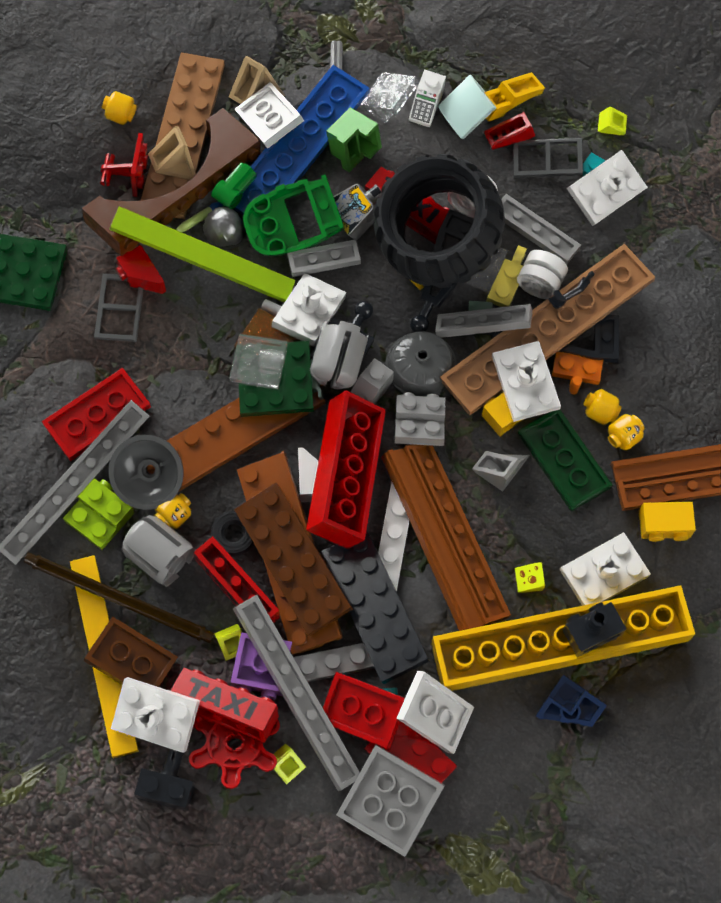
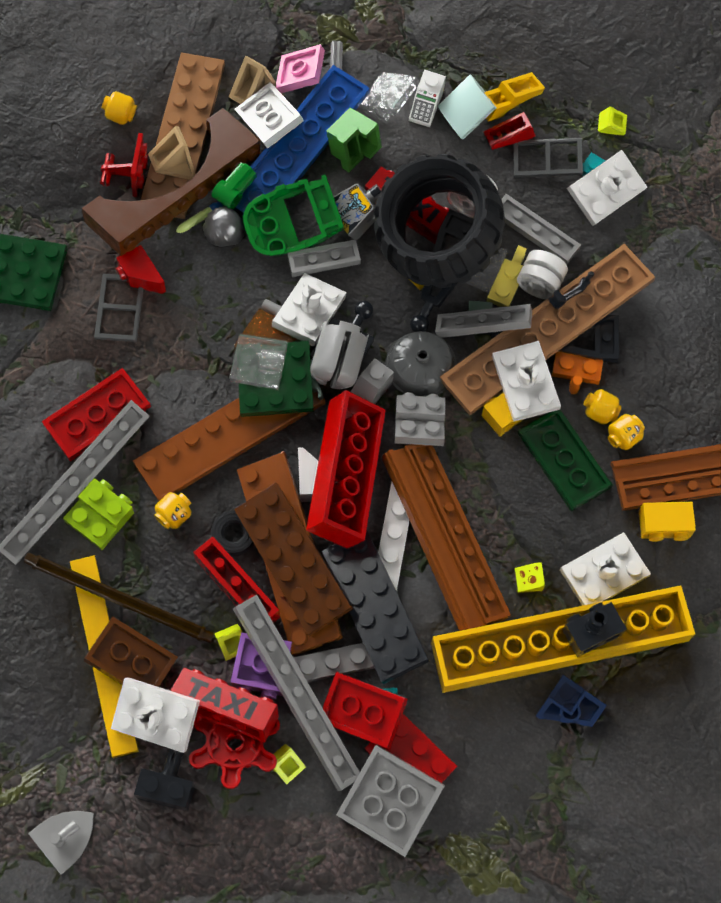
lime tile [109,206,296,303] -> none
dark grey hat [109,435,184,510] -> none
light grey cylinder [122,515,196,587] -> none
white plate [397,671,474,754] -> none
light grey slope [472,451,530,492] -> none
none -> light grey shield [28,811,94,875]
none -> bright pink plate [275,44,325,94]

